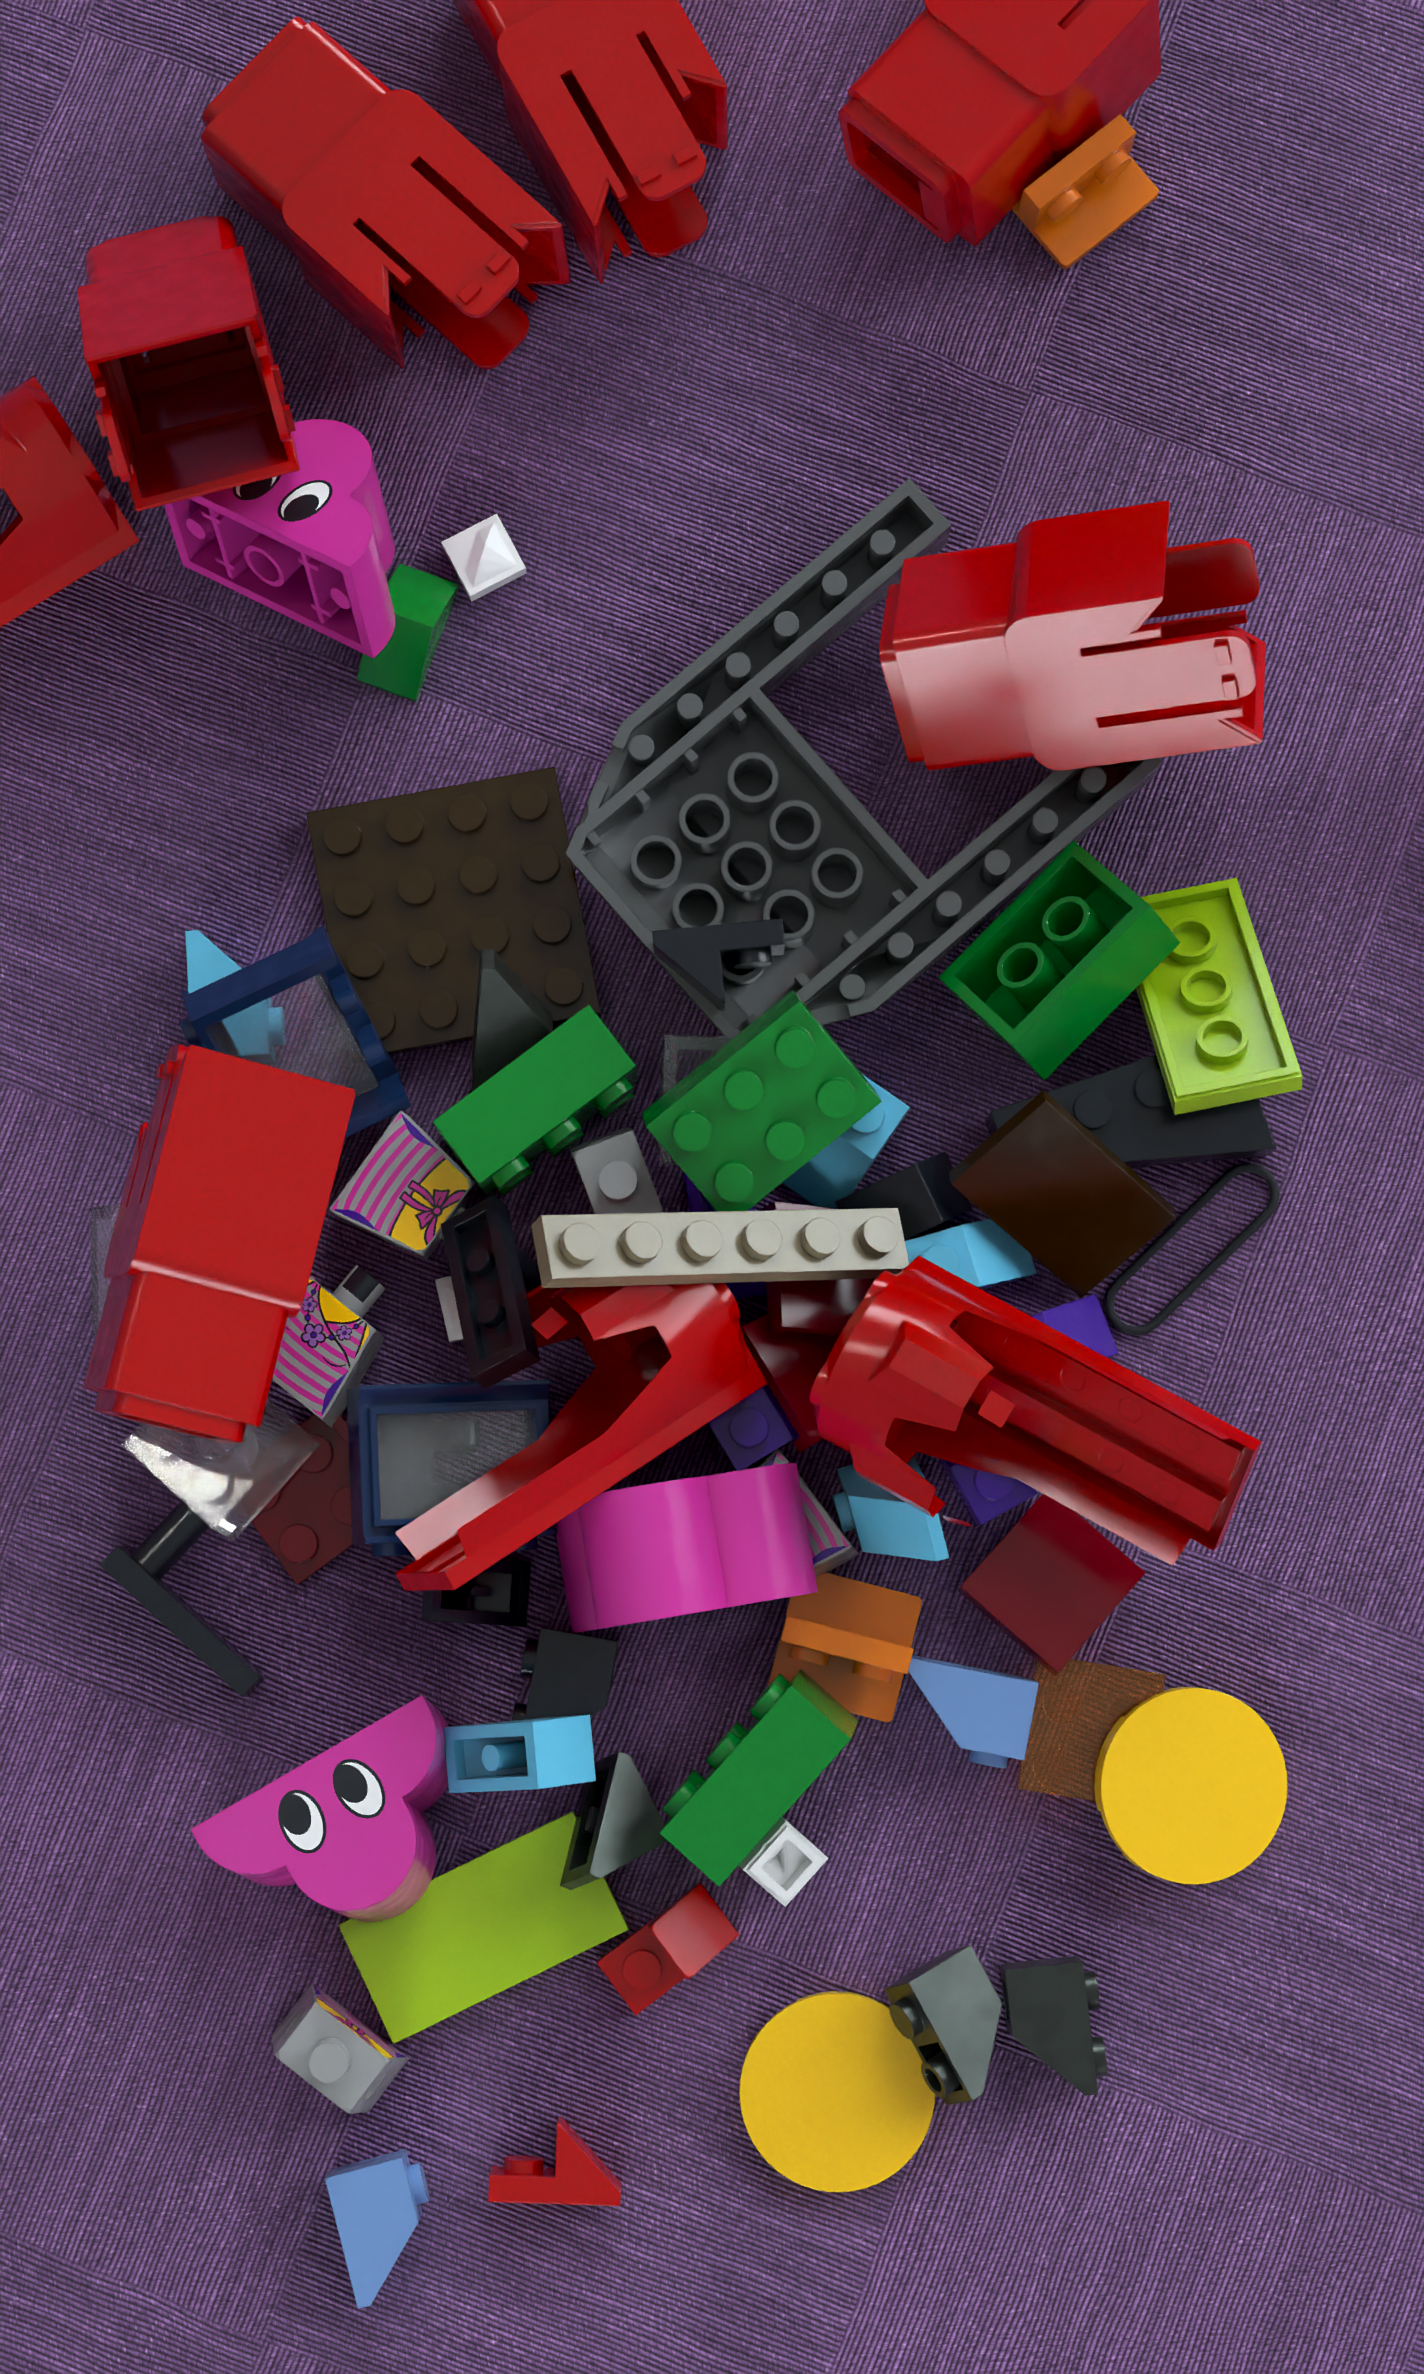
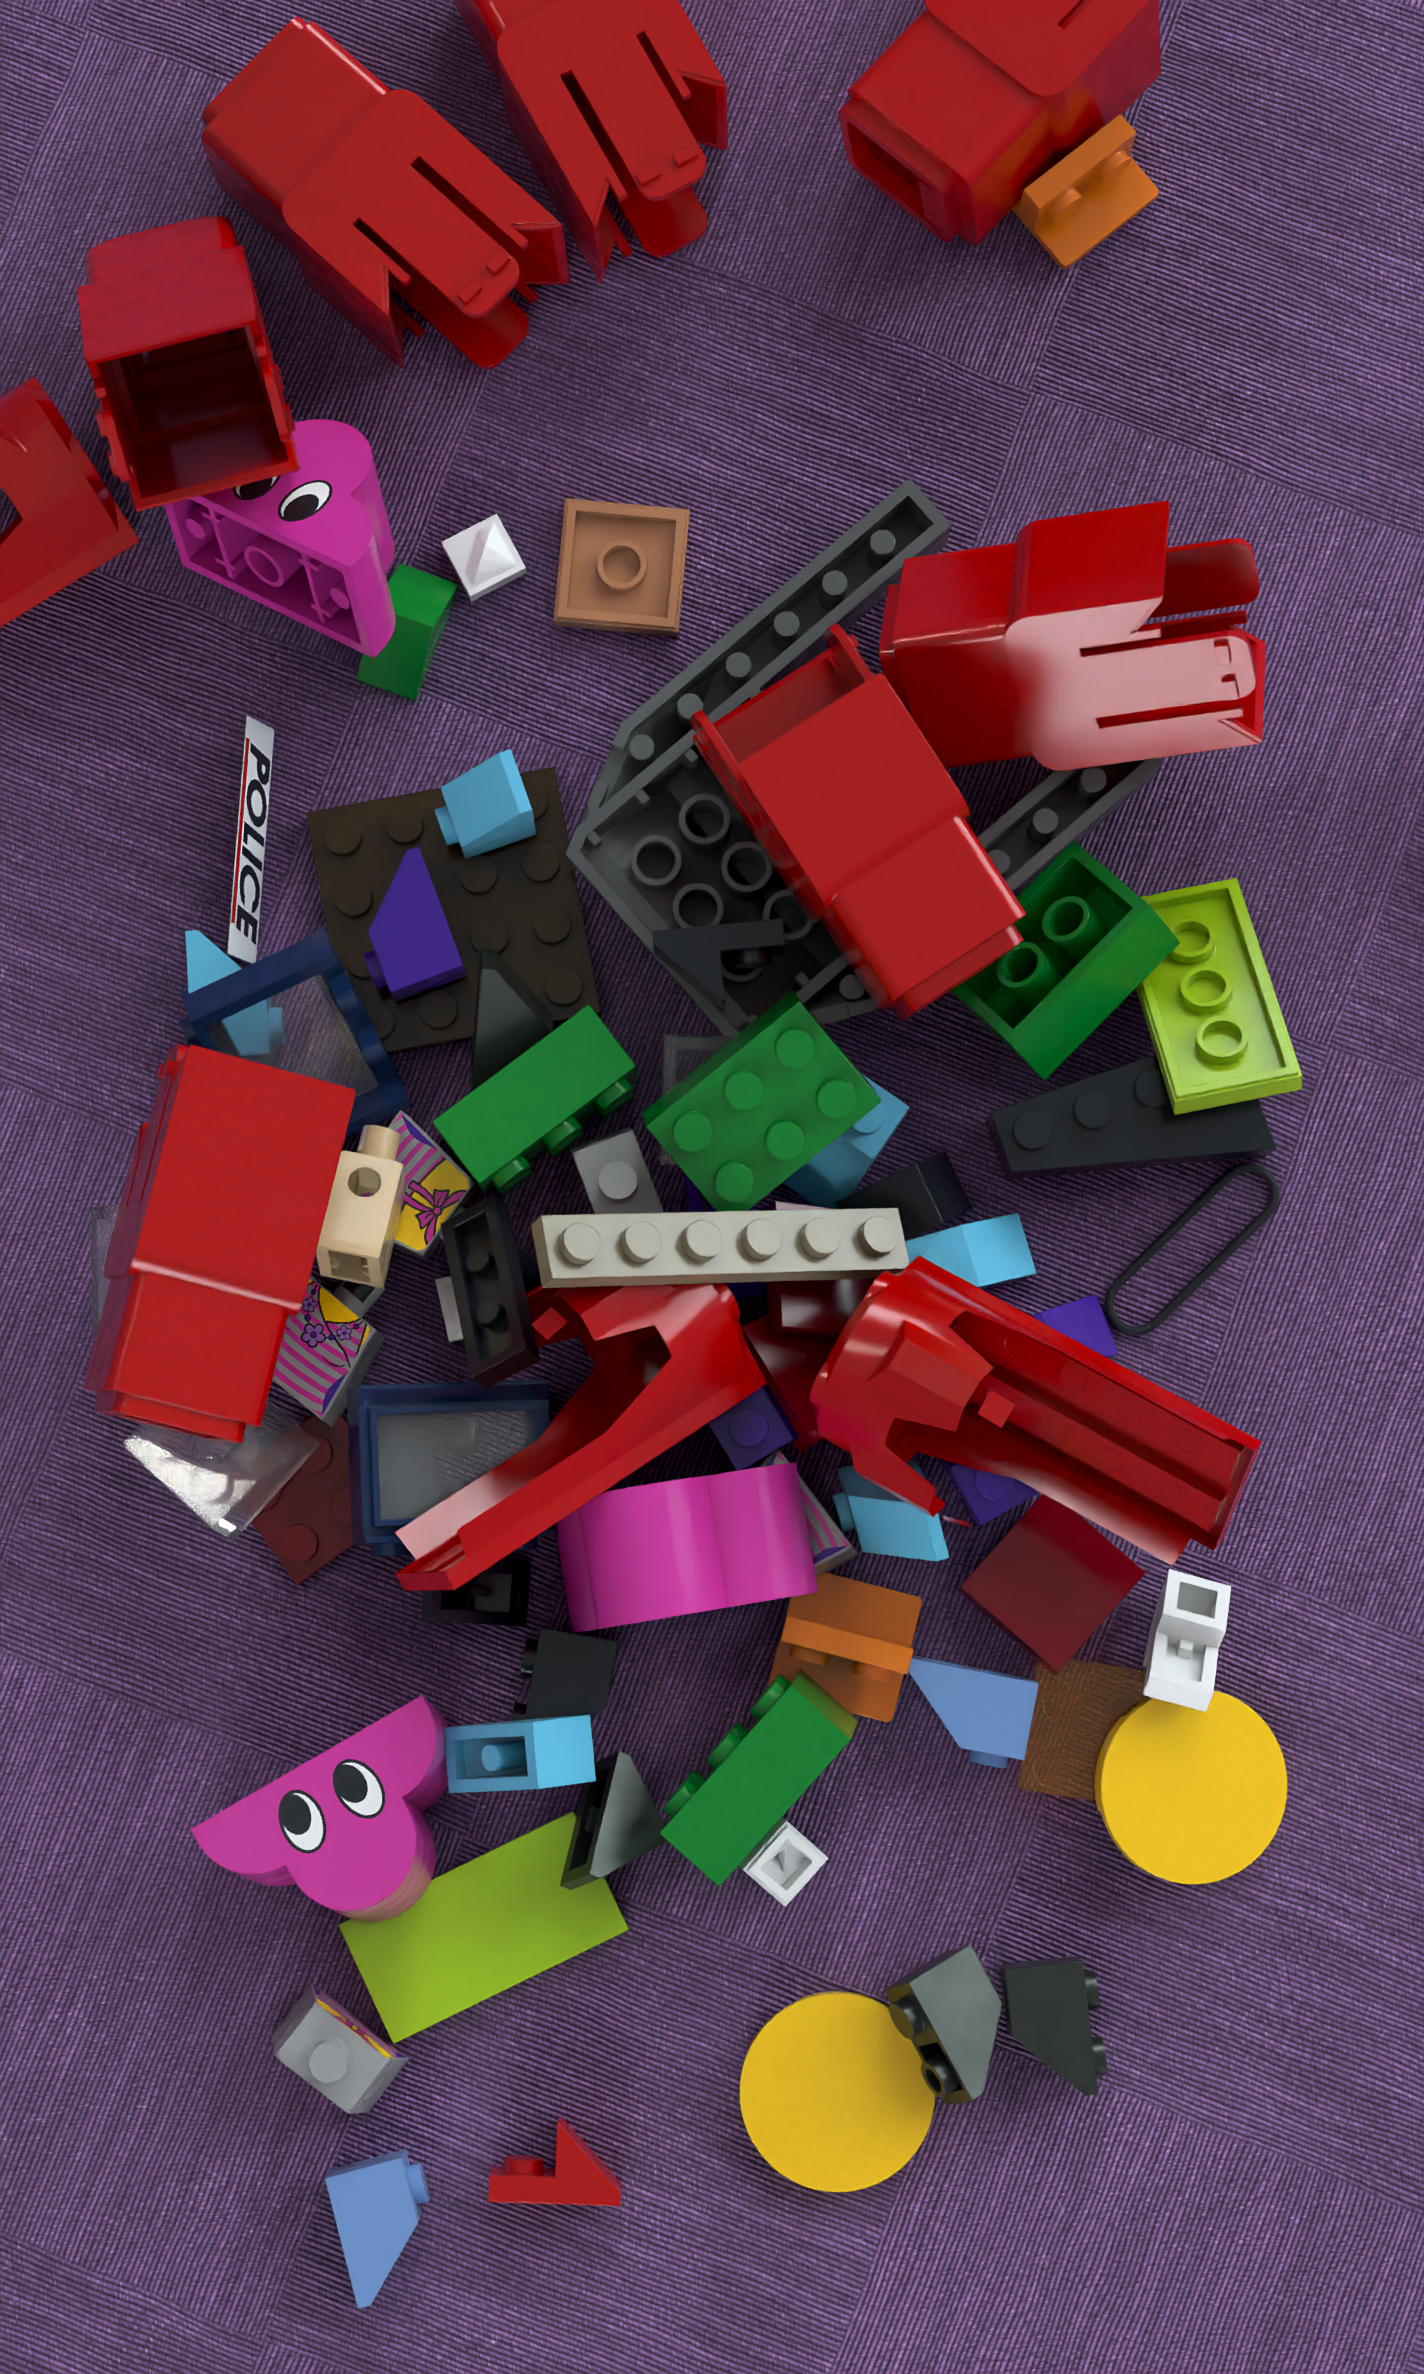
black piece [100,1498,266,1697] -> none
red slope [597,1882,739,2016] -> none
dark brown tile [949,1090,1176,1298] -> none
none -> sticker [227,715,274,964]
none -> tan torso [316,1125,406,1289]
none -> dark purple slope [363,846,467,1002]
none -> medium azure slope [435,749,537,859]
none -> nougat tile [553,498,690,637]
none -> red piece [690,623,1027,1021]
none -> white brick [1143,1569,1231,1712]

